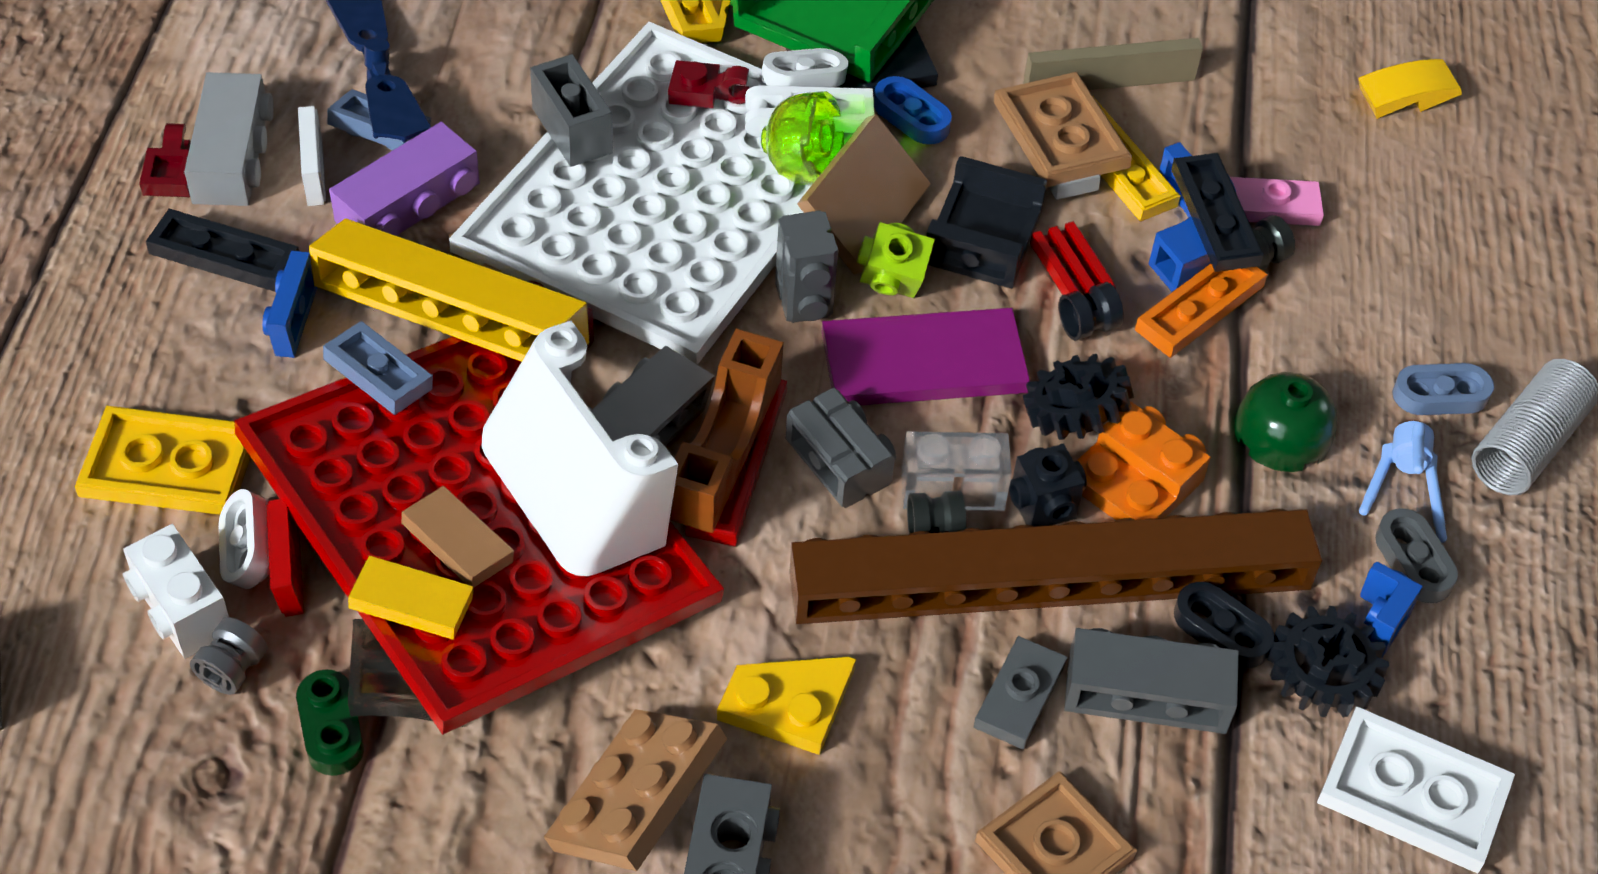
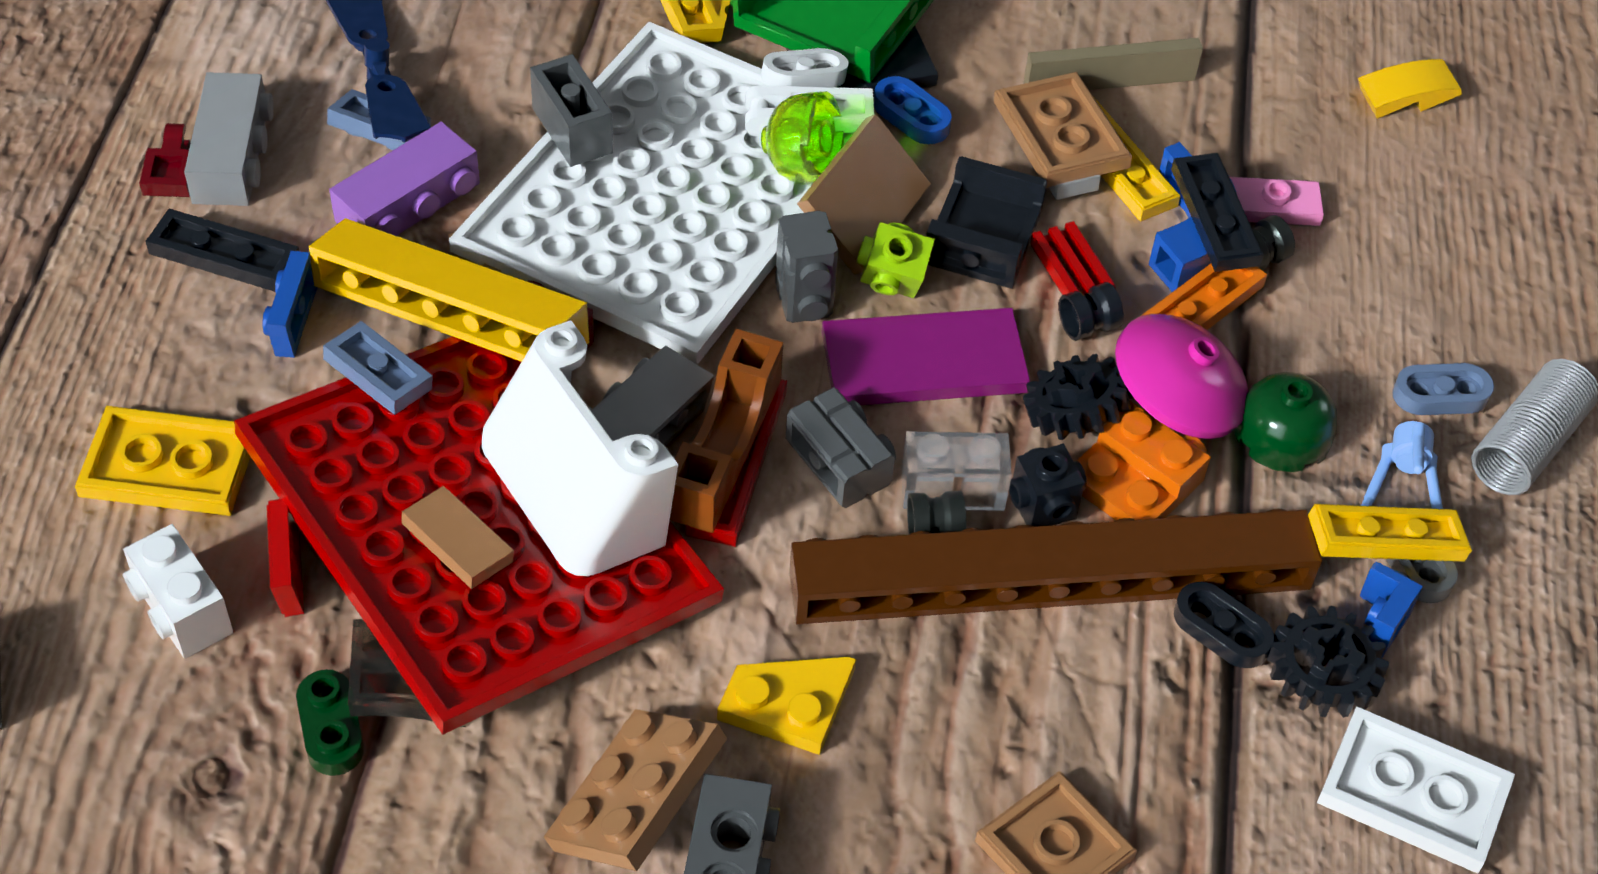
flat silver wheel [189,617,268,695] -> none
white plate [218,489,270,589] -> none
white tile [298,106,326,206] -> none
yellow tile [348,555,473,640] -> none
dark red plate [668,60,749,108] -> none
dark grey plate [973,636,1067,750] -> none
dark grey brick [1064,628,1238,734] -> none
none -> dark pink dish [1115,314,1248,439]
none -> yellow tile [1308,504,1472,562]

